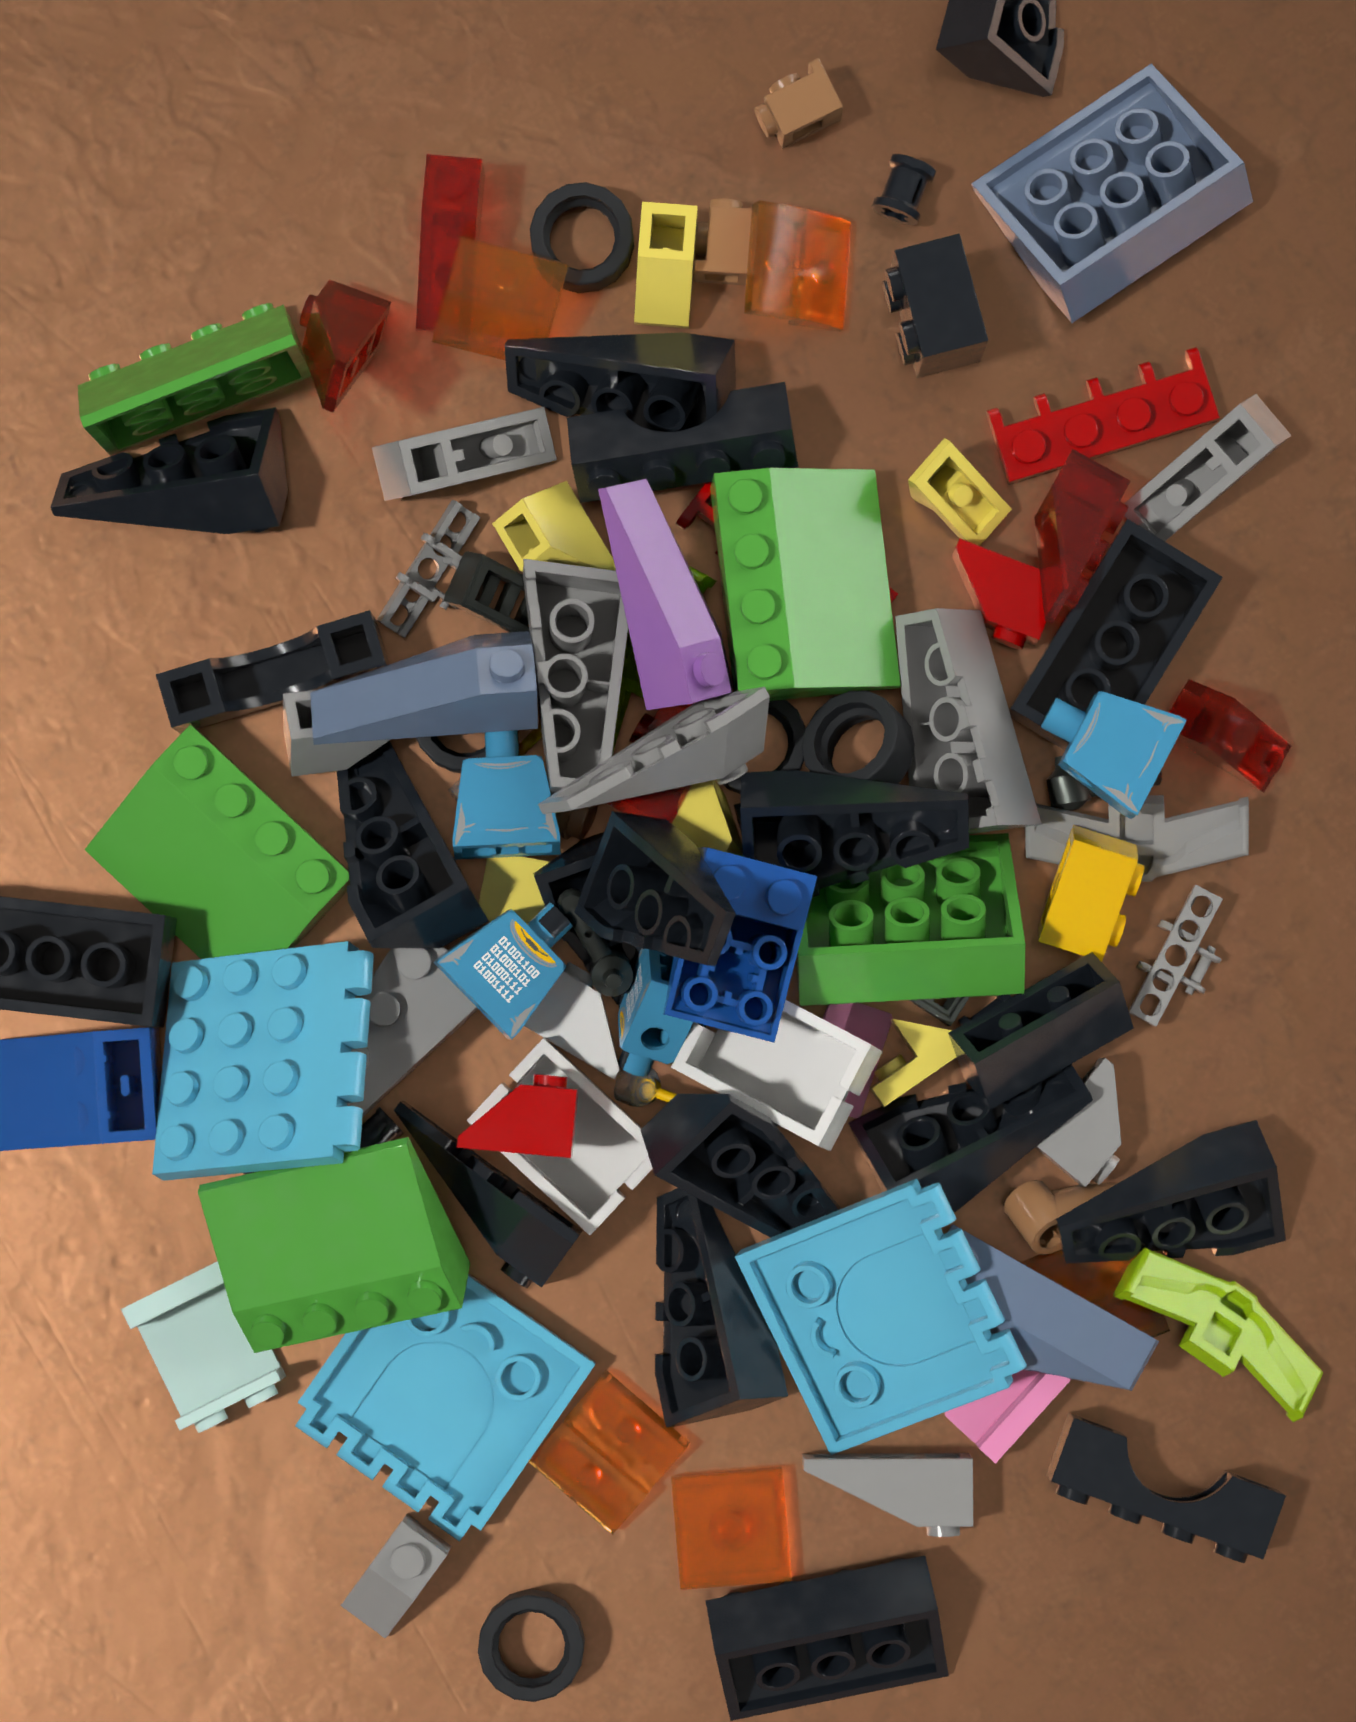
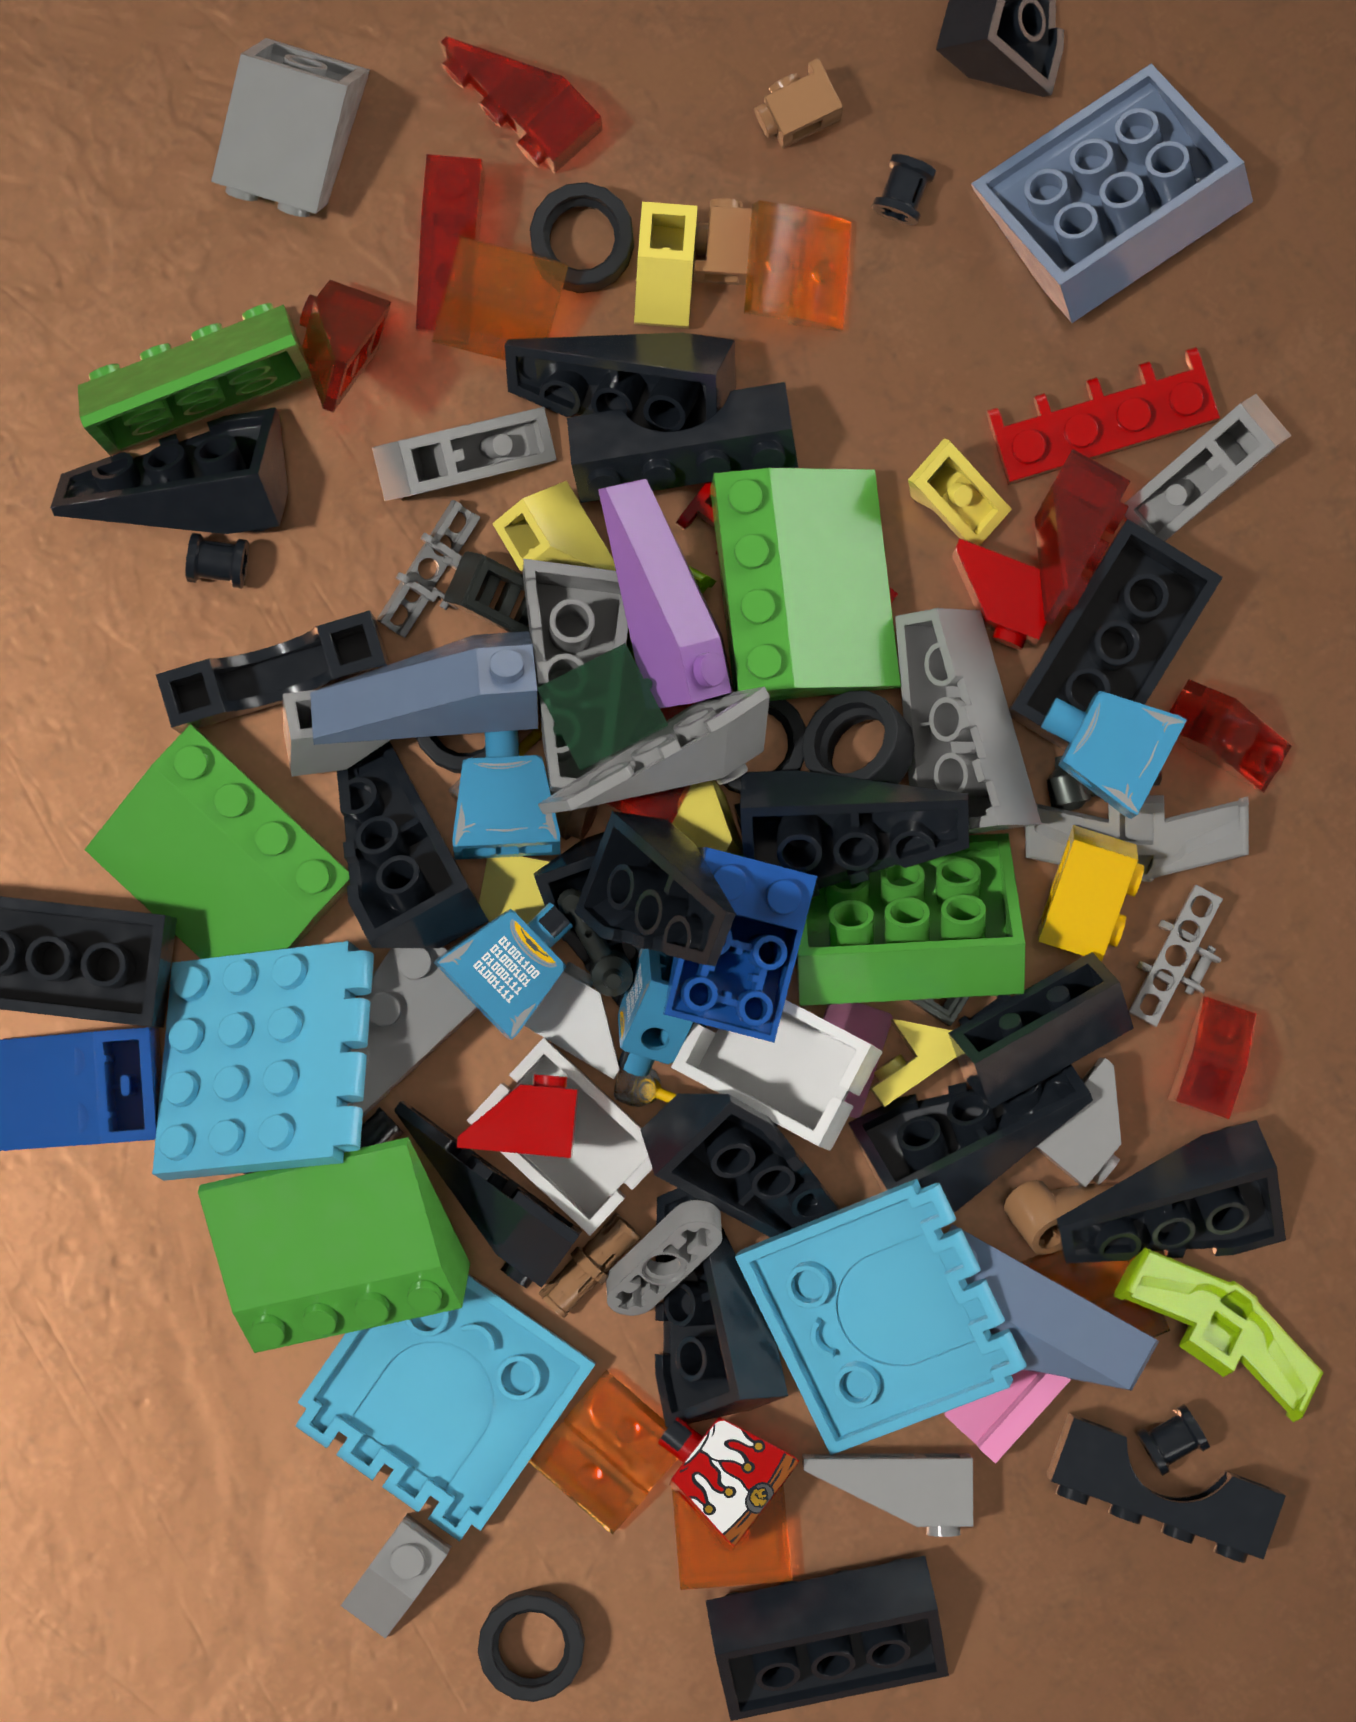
light aqua panel [121,1261,286,1433] -> none
black brick [882,233,988,378] -> none
none -> black bush [185,533,249,589]
none -> light grey slope [211,38,370,217]
none -> clear red slope [440,36,602,174]
none -> clear green piece [537,643,668,771]
none -> medium nougat pin [539,1213,641,1318]
none -> light grey beam [606,1200,722,1316]
none -> torso [657,1417,799,1552]
none -> black bush [1136,1404,1210,1476]
none -> clear red slope [1168,996,1256,1119]

